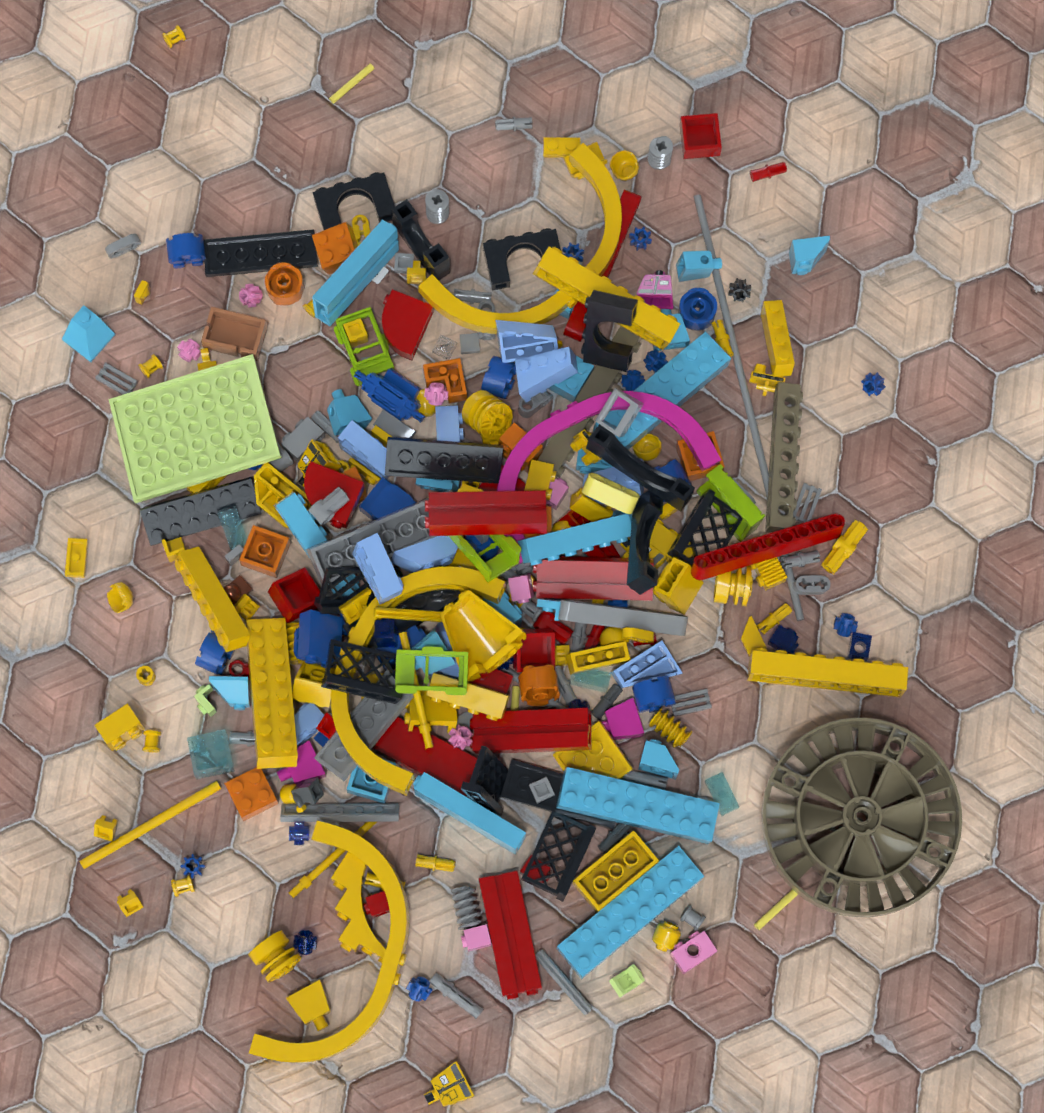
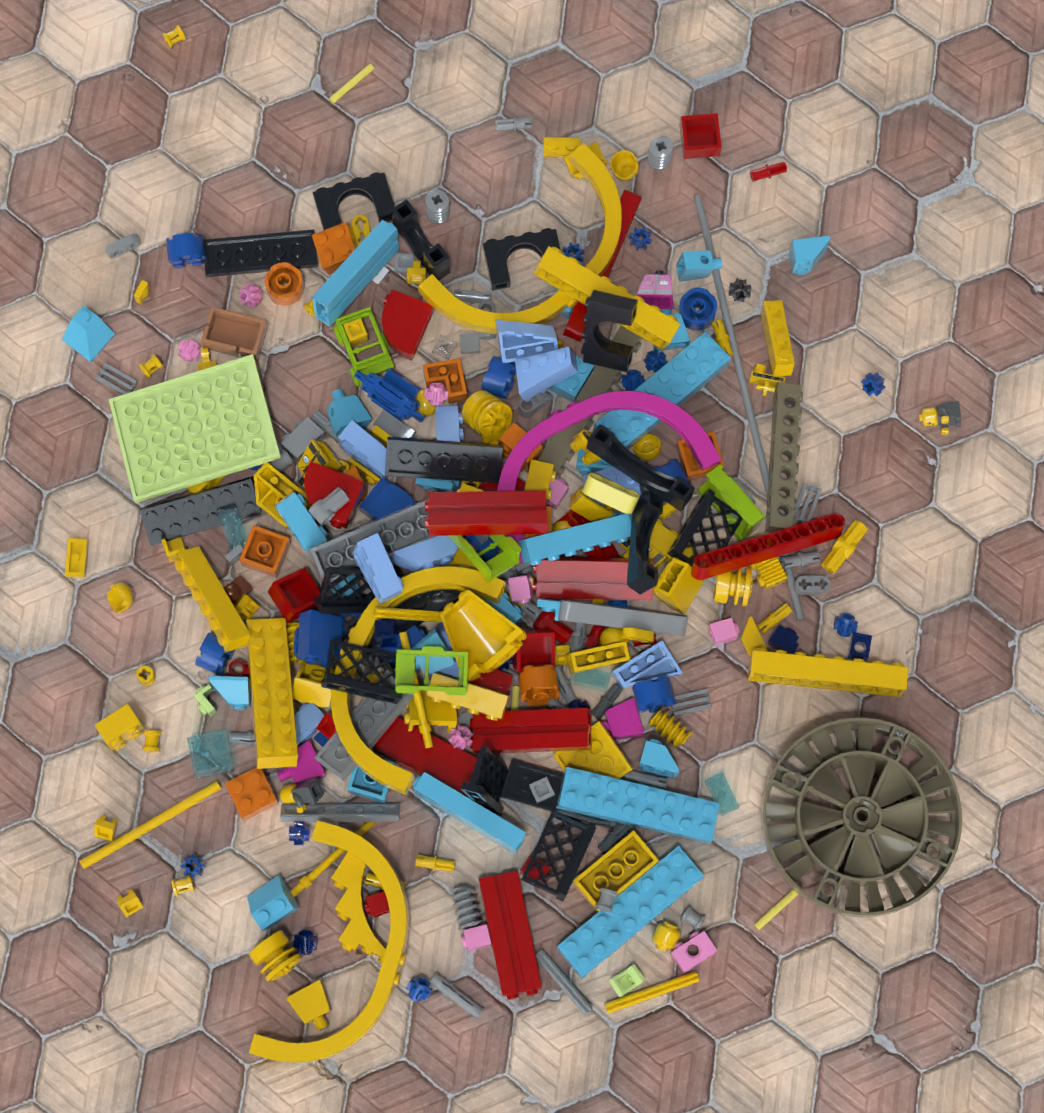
yellow tile [338,587,371,625] -> none
yellow torso [424,1061,474,1107] -> none
light grey tile [595,388,644,437] -> none
none -> medium azure slope [247,875,300,931]
none -> light grey bush [595,888,618,913]
none -> yellow axle [604,971,699,1013]
none -> bright pink brick [708,618,739,646]
none -> piece [919,401,961,435]

